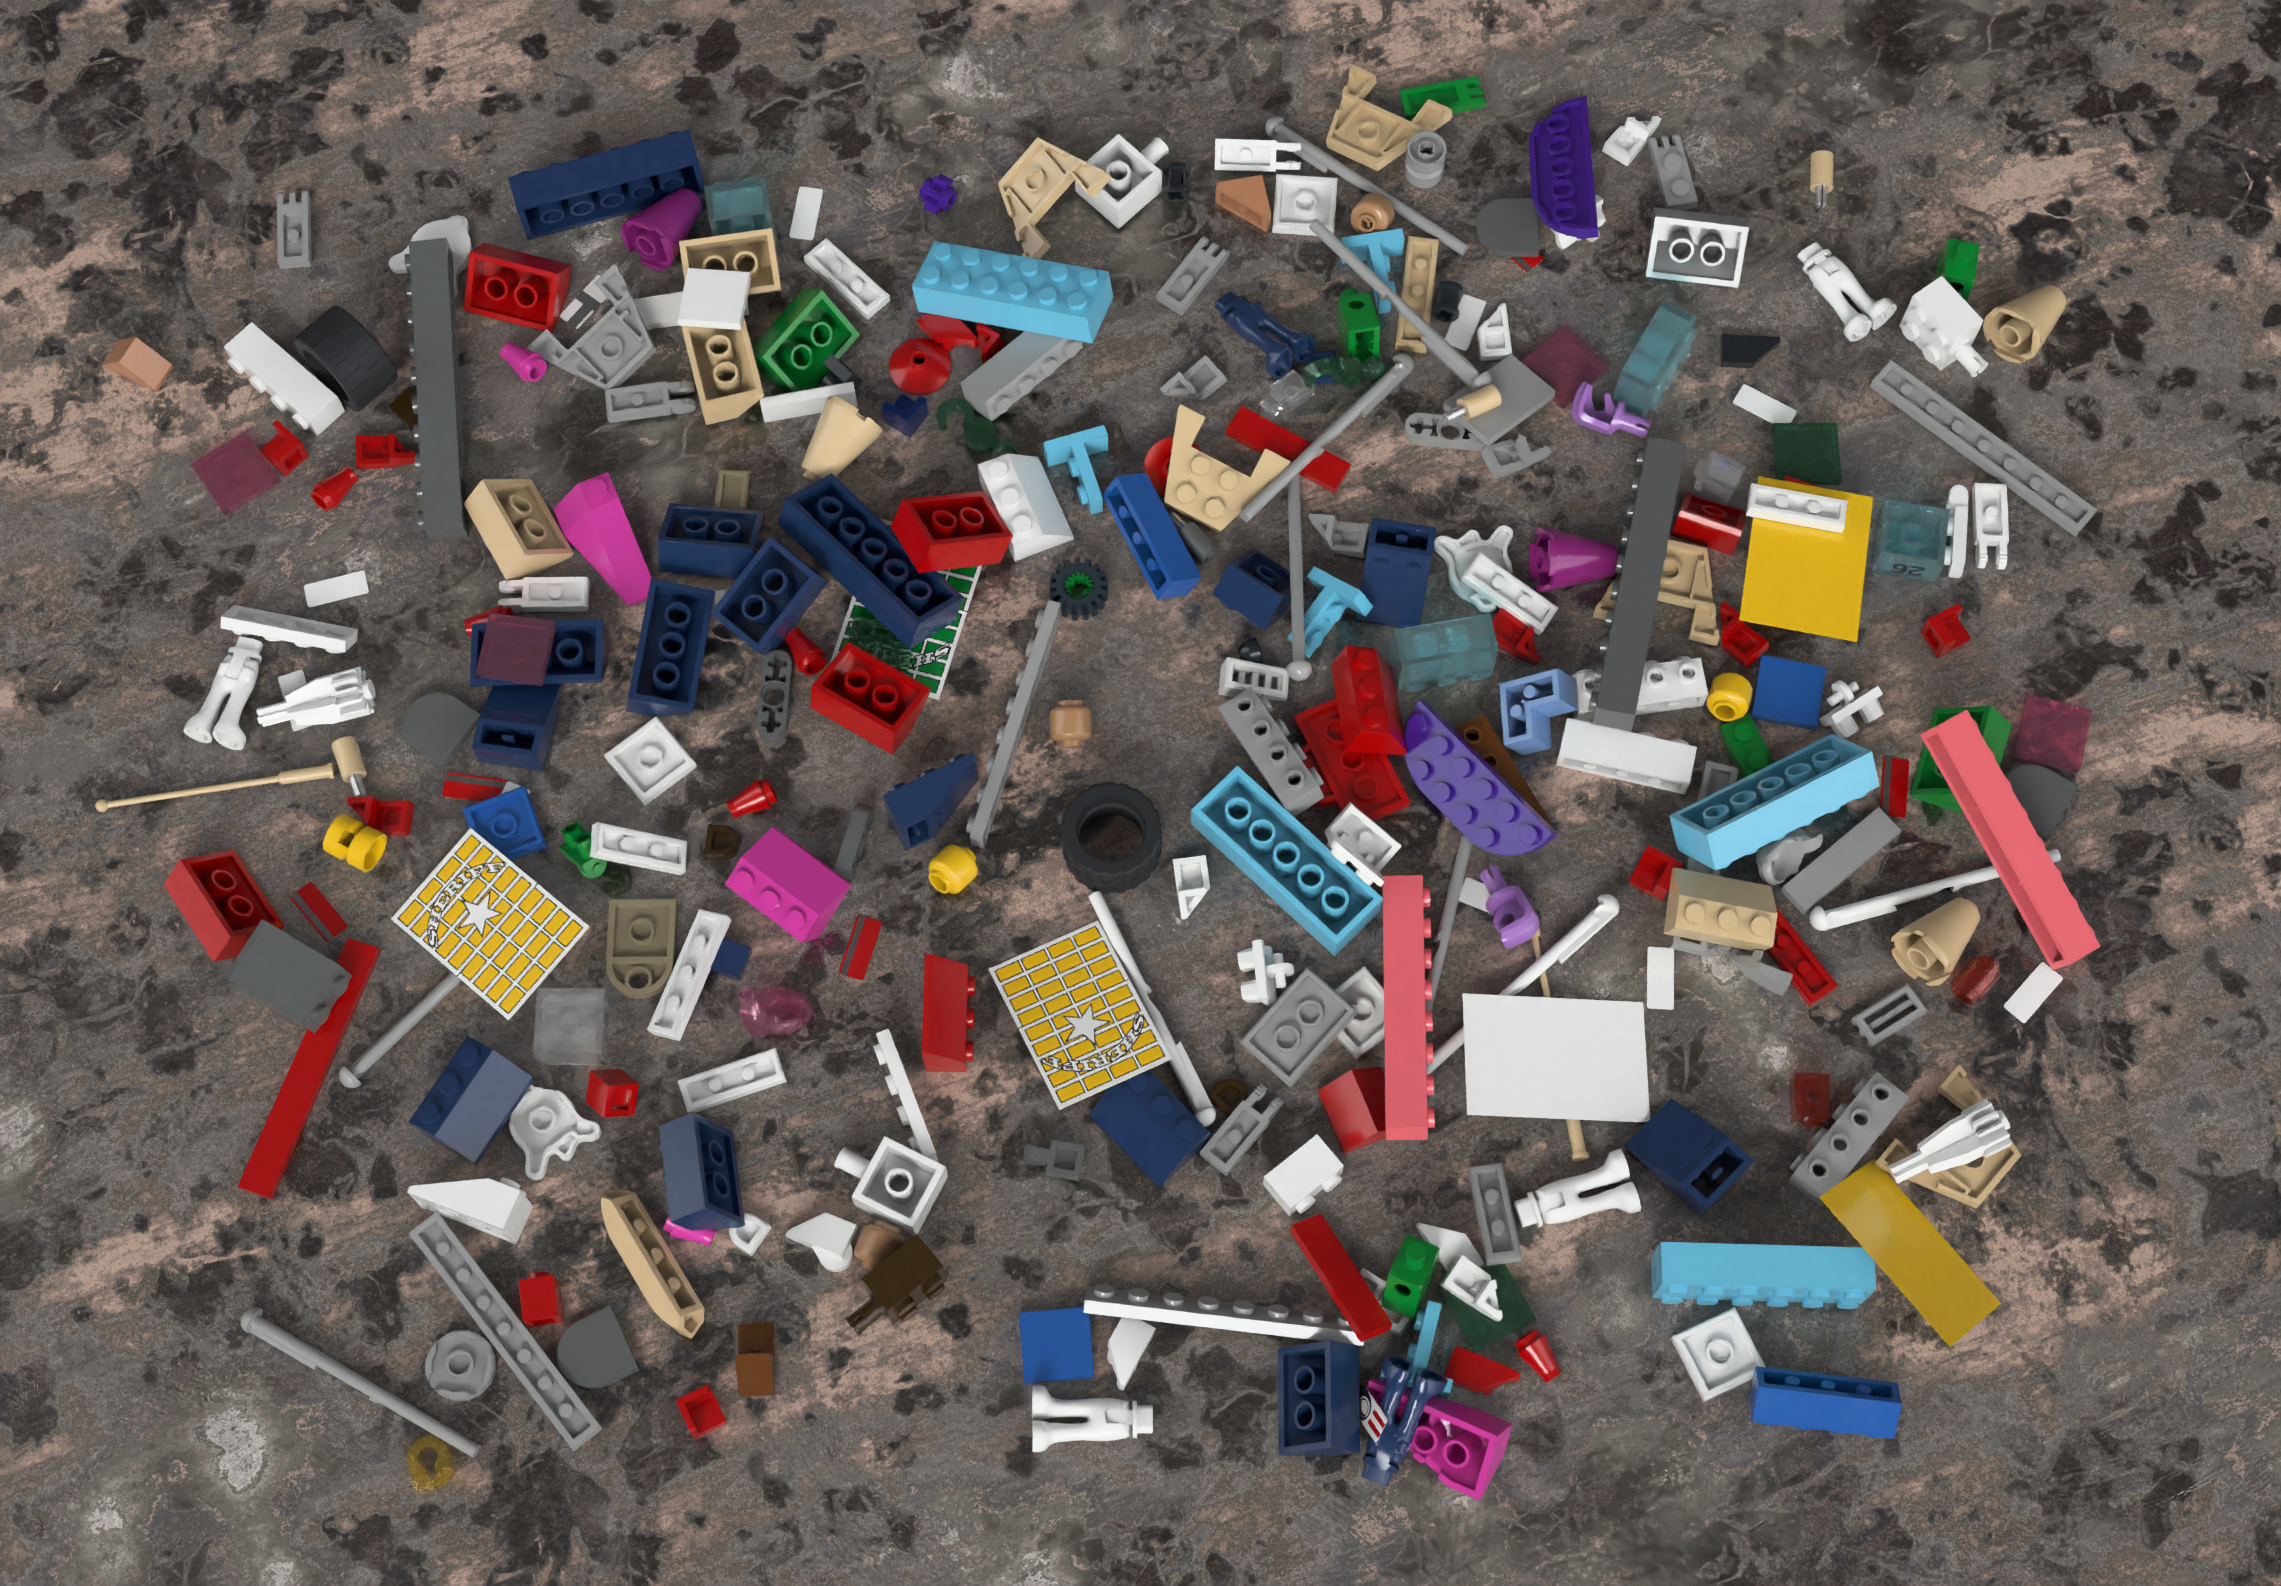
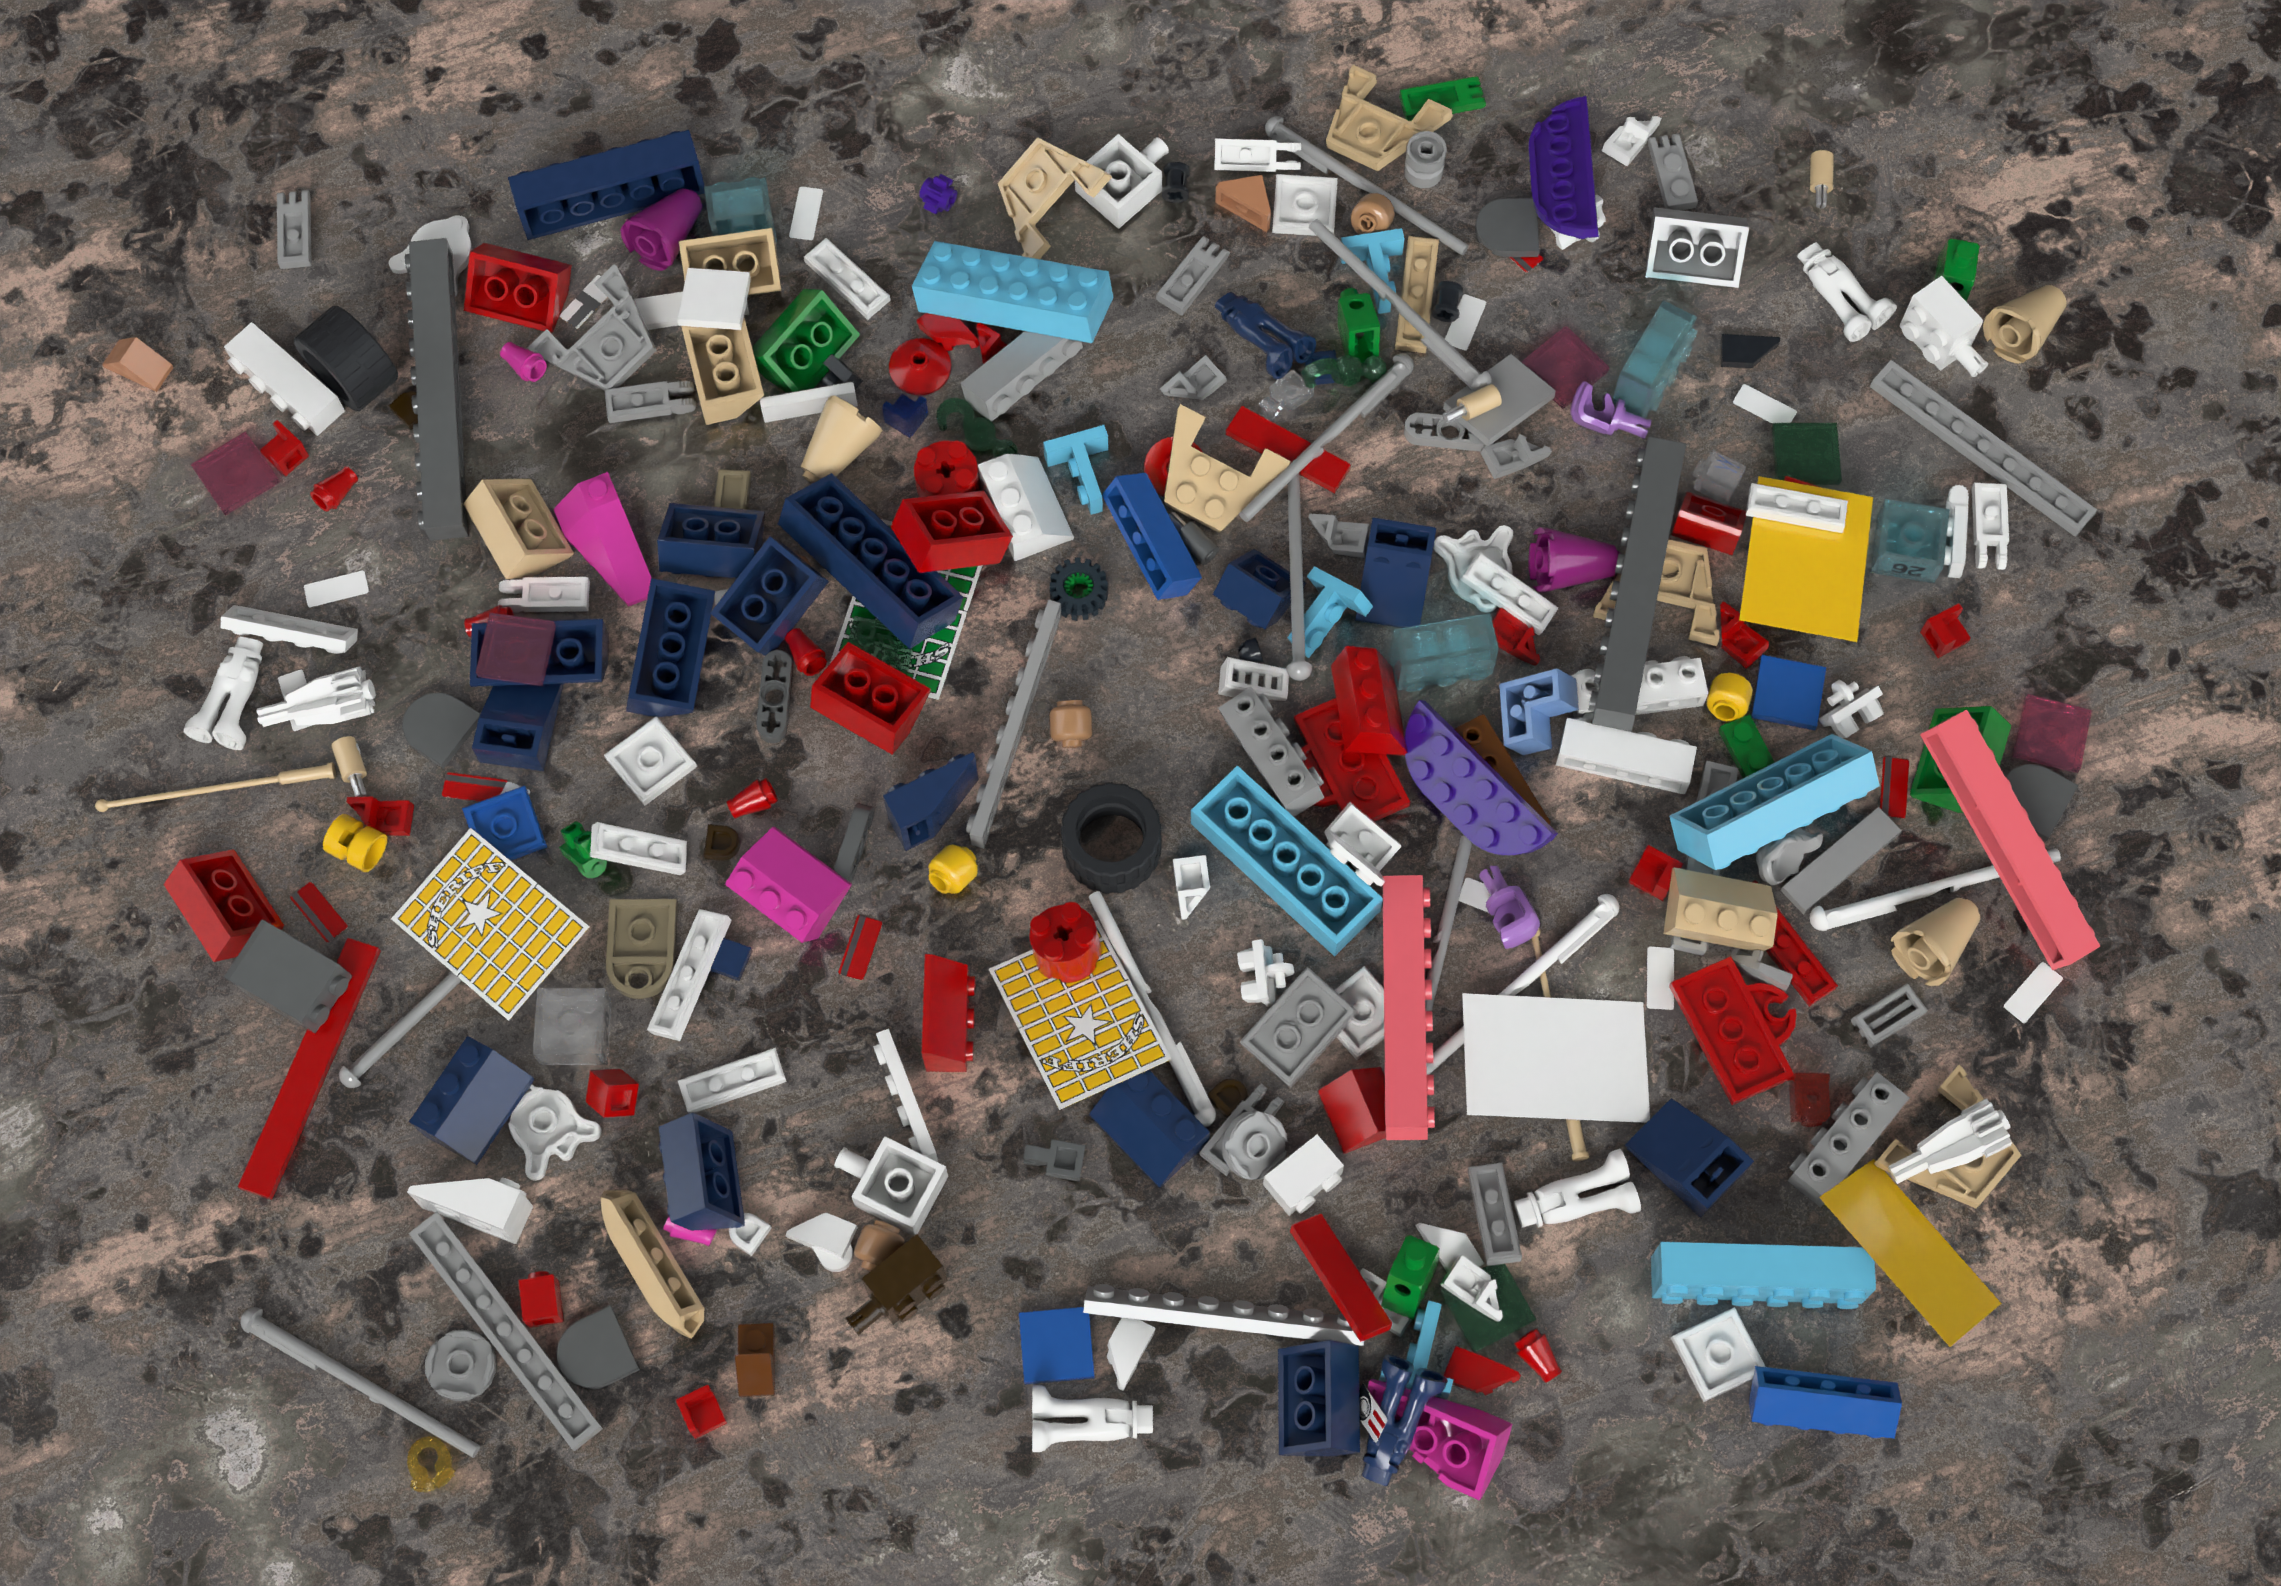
red slope [355,433,415,469] -> none
clear pink hair [737,983,813,1038] -> none
white tile [1477,303,1512,361] -> none
clear red brick [1951,955,2001,1005] -> none
none -> red brick [914,441,980,497]
none -> red brick [1029,902,1102,983]
none -> light grey tile [1222,1110,1288,1180]
none -> red plate [1669,956,1797,1106]

